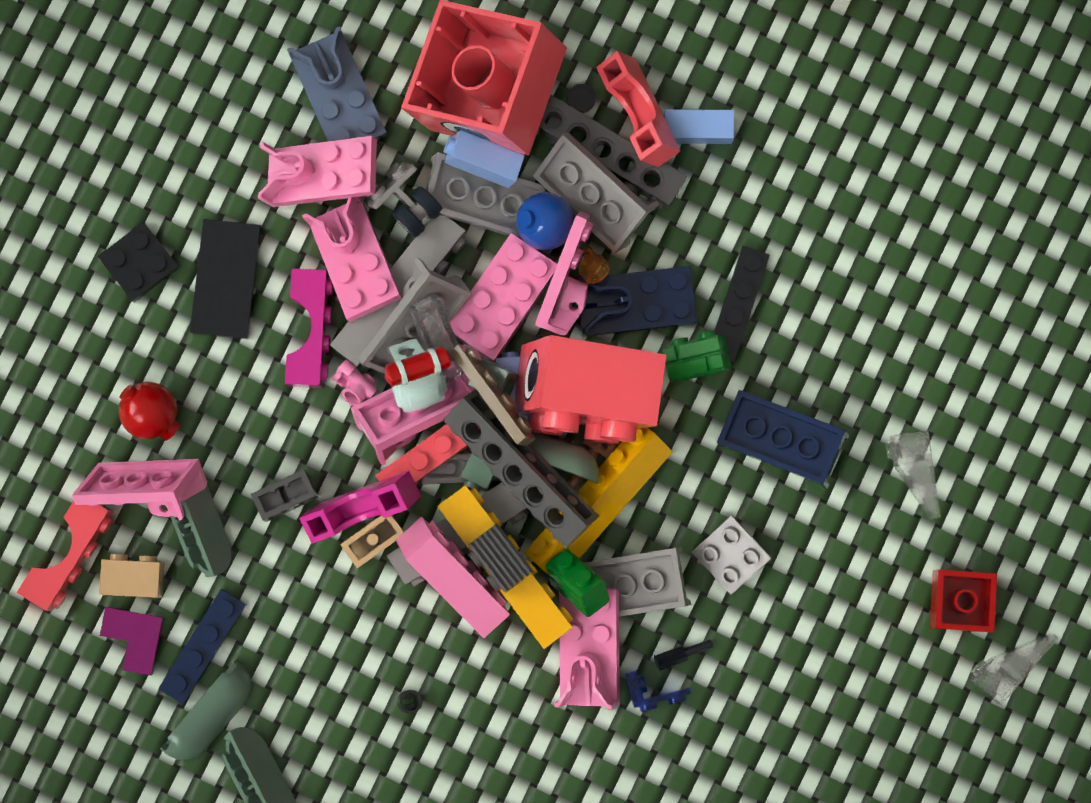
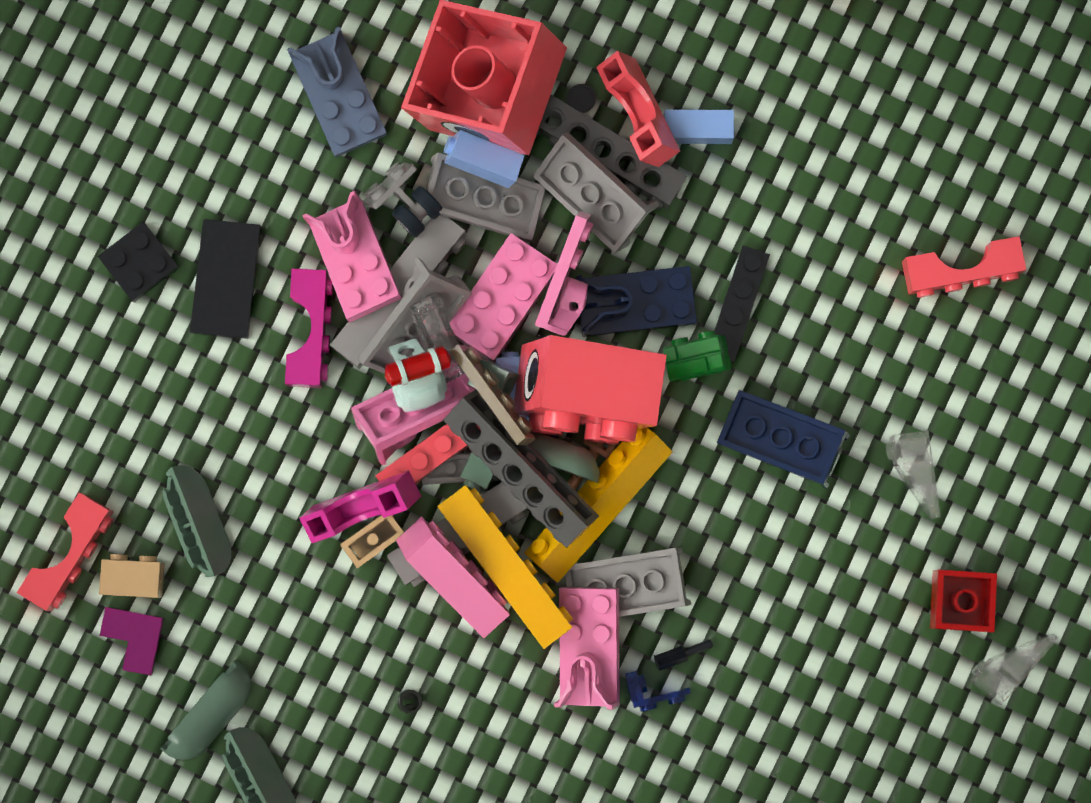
bright pink plate [72,459,207,520] -> none
red brick [118,382,180,441] -> none
dark blue plate [158,589,247,704] -> none
dark grey brick [251,469,319,522] -> none
bright pink plate [258,136,377,207] -> none
bright pink plate [332,359,378,406] -> none
dark grey brick [468,523,534,594] -> none
blue brick [516,192,575,250] -> none
green brick [545,549,610,617] -> none
clear orange plate [579,246,610,284] -> none
light grey hinge [691,515,772,595] -> none
none -> coral arch [902,236,1026,298]

